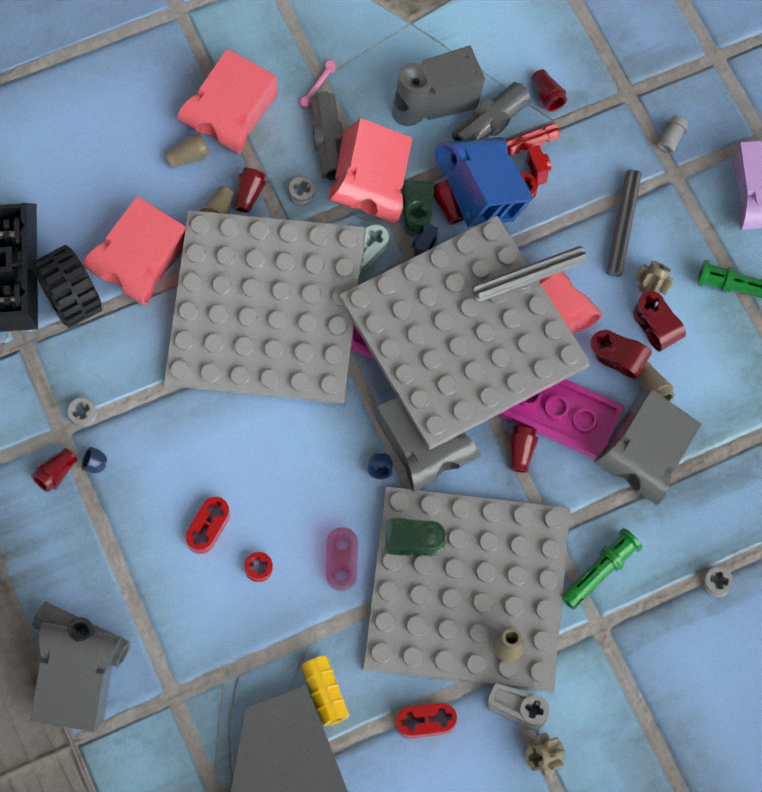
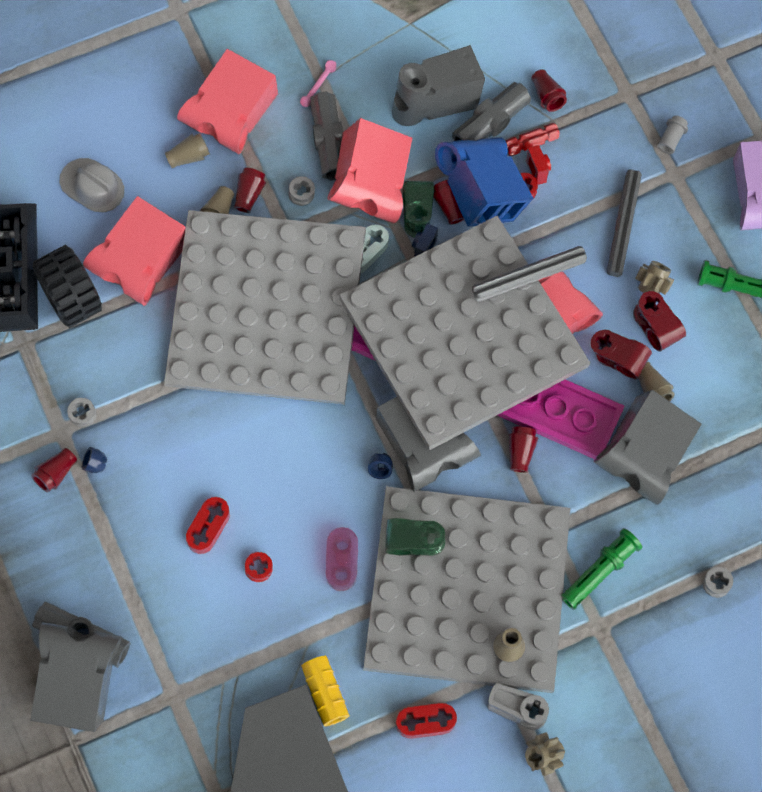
none -> light grey piece [59,158,124,212]

